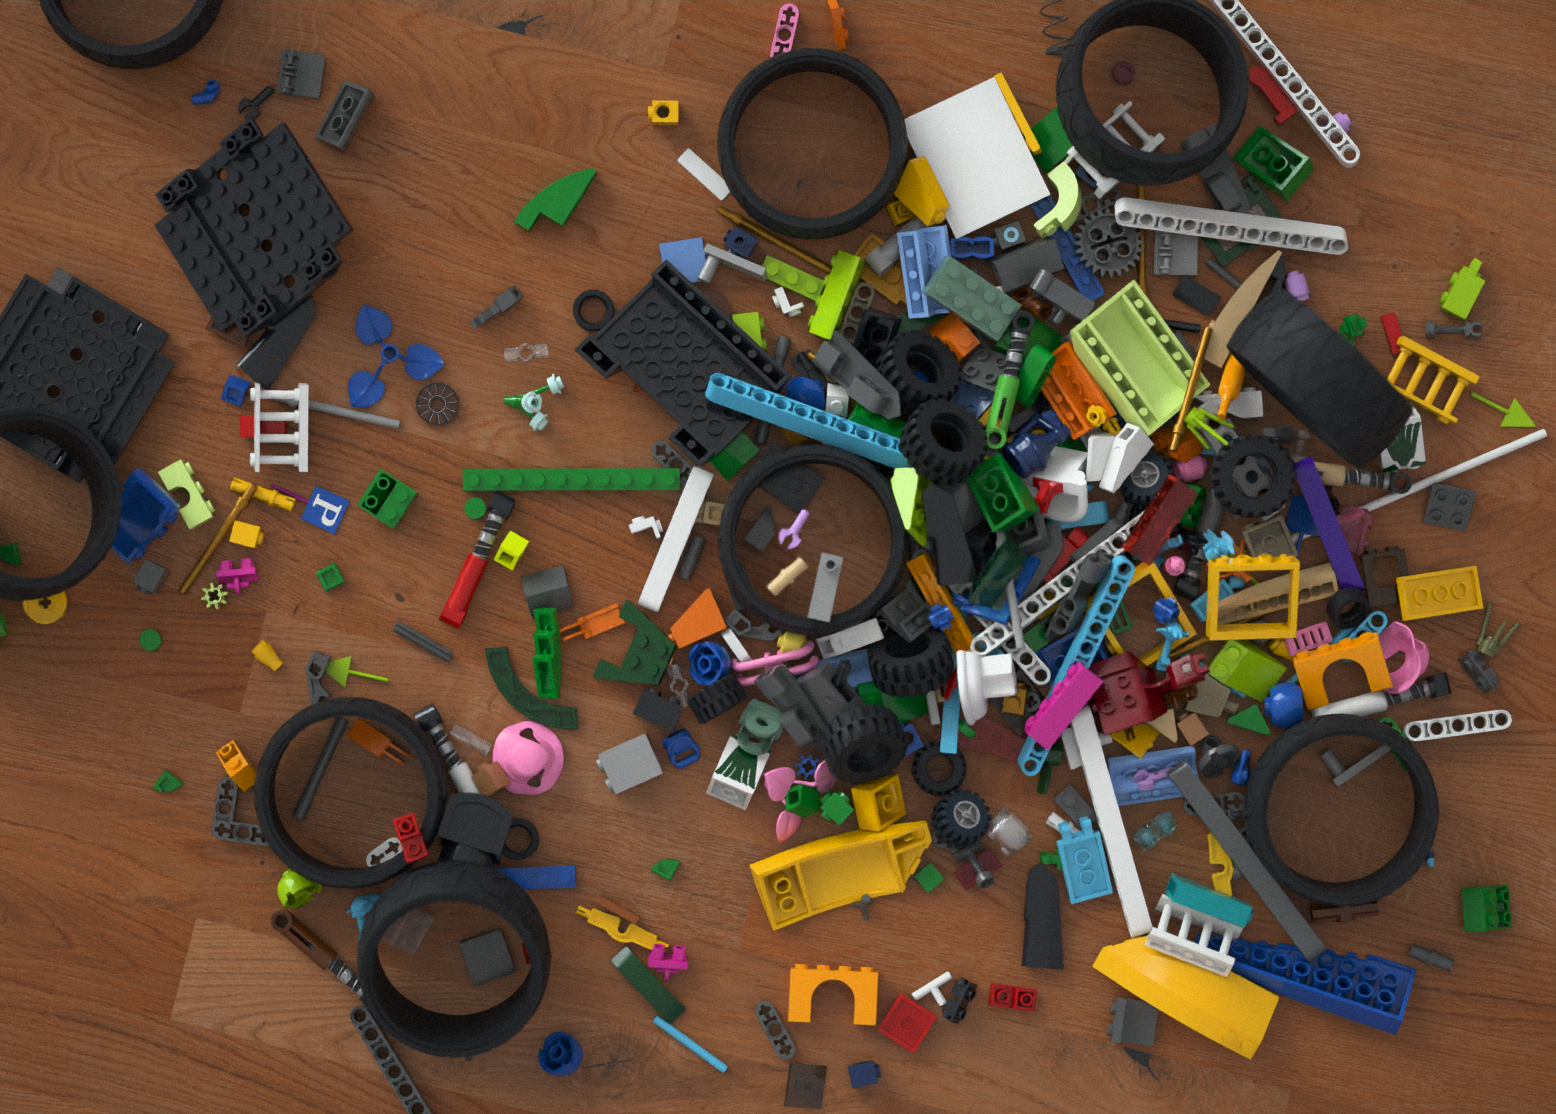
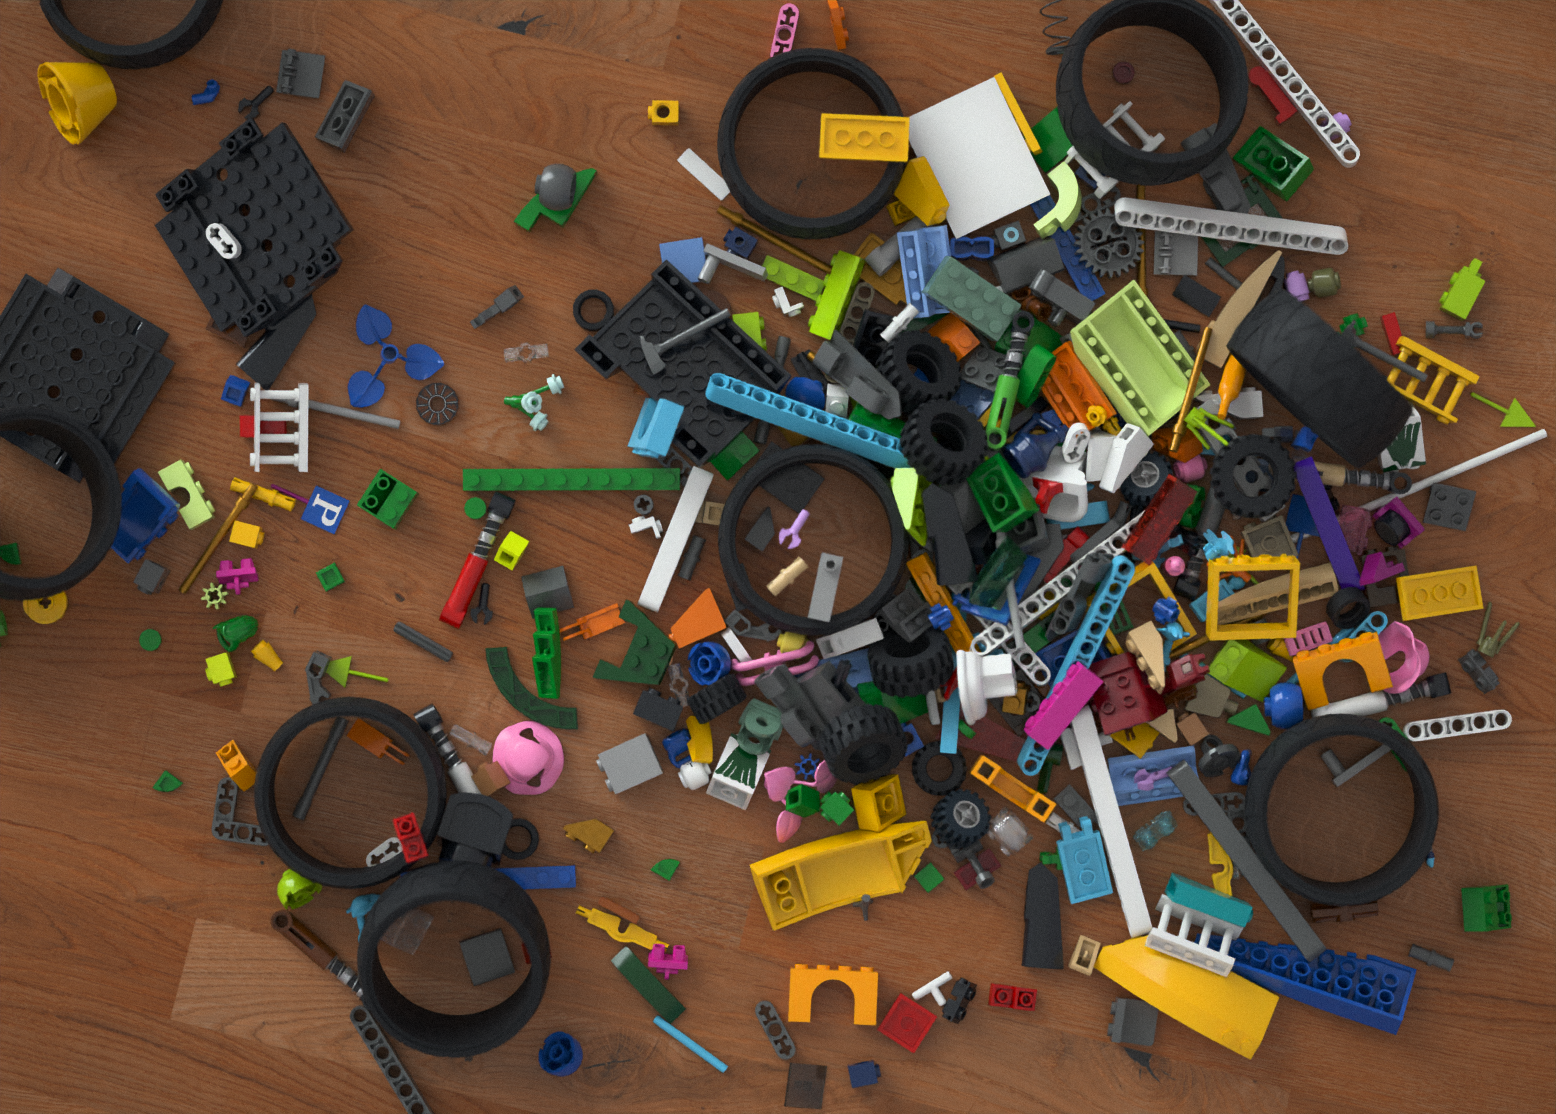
none -> yellow cone [37,62,117,145]
none -> neon yellow brick [205,652,237,687]
none -> white beam [206,223,242,259]
none -> green piece [213,615,258,653]
none -> black bar [470,583,493,625]
none -> dark grey wheel [535,164,577,211]
none -> pearl gold slope [563,818,614,854]
none -> medium azure arch [627,398,684,459]
none -> dark grey bush [634,495,654,515]
none -> dark grey piece [640,308,731,374]
none -> white head [678,760,712,790]
none -> yellow slope [686,716,713,764]
none -> yellow plate [819,113,910,162]
none -> white pin [880,302,919,343]
none -> light orange arch [968,755,1056,822]
none -> white beam [1061,423,1090,463]
none -> tan slope [1068,935,1101,976]
none -> tan slope [1126,621,1165,694]
none -> blue slope [1290,427,1318,452]
none -> olive head [1308,268,1341,298]
none -> dark grey piece [1341,320,1428,382]
none -> magenta slope [1359,552,1405,586]
none -> piece [1372,496,1425,549]

